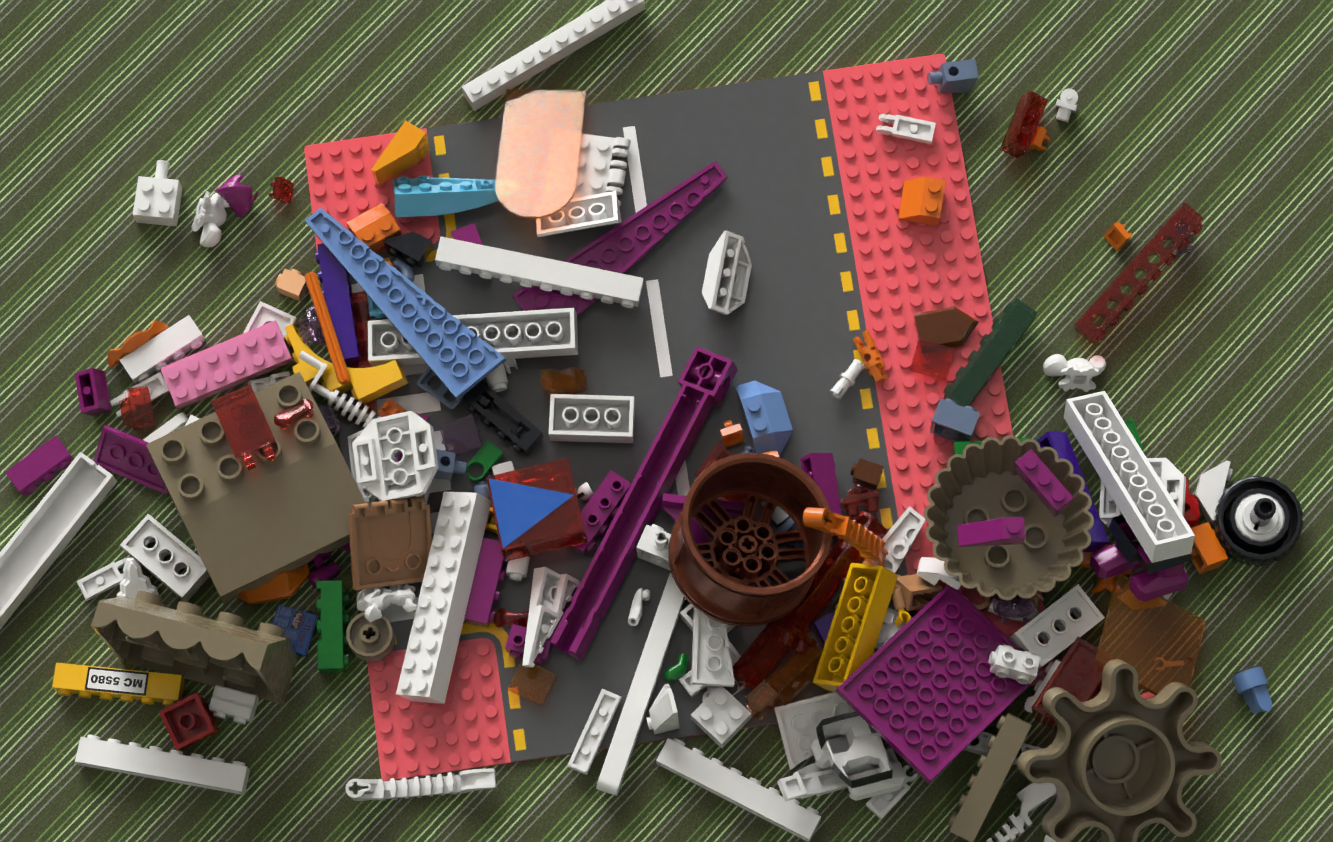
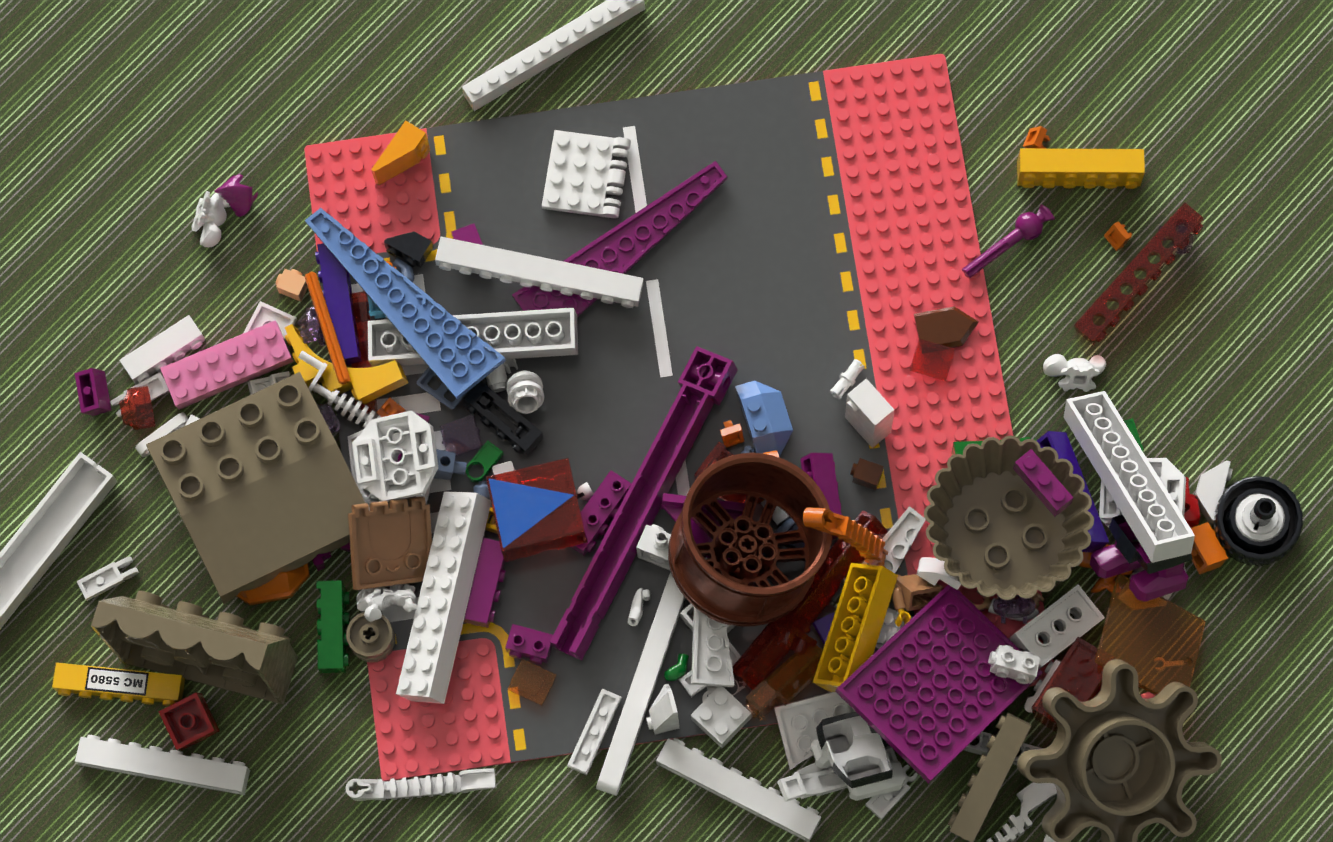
magenta brick [5,435,74,496] -> none
magenta tile [93,425,169,495] -> none
orange piece [108,321,169,369] -> none
white rock [116,557,159,599] -> none
white brick [120,514,210,602] -> none
white brick [133,160,183,226] -> none
white brick [209,685,259,725] -> none
clear red tile [211,385,276,471] -> none
clear red tile [268,177,294,203] -> none
blue tile [272,605,319,657] -> none
clear red piece [274,399,314,430] -> none
magenta cone [308,561,340,590] -> none
orange slope [347,203,402,252] -> none
medium azure wedge [392,176,518,217] -> none
clear red piece [494,608,529,628] -> none
clear orange piece [495,89,586,219] -> none
white brick [506,549,530,581] -> none
white wedge [522,567,580,668] -> none
white slope [536,191,622,237] -> none
clear orange brick [540,367,588,396] -> none
white brick [549,394,635,443] -> none
white wedge [702,230,752,315] -> none
clear red hips [841,482,880,518] -> none
orange hinge [853,330,888,383] -> none
white hinge [876,114,936,144] -> none
orange slope [898,177,946,226] -> none
sand blue torso [927,59,979,93] -> none
sand blue brick [930,398,980,442] -> none
clear green brick [943,299,1037,407] -> none
magenta slope [957,517,1025,547] -> none
clear red brick [1000,91,1048,158] -> none
white hips [1056,88,1078,123] -> none
medium blue piece [1232,665,1272,714] -> none
none -> white piece [506,370,544,414]
none -> white brick [845,378,894,448]
none -> magenta piece [962,204,1055,278]
none -> yellow brick [1017,148,1145,189]

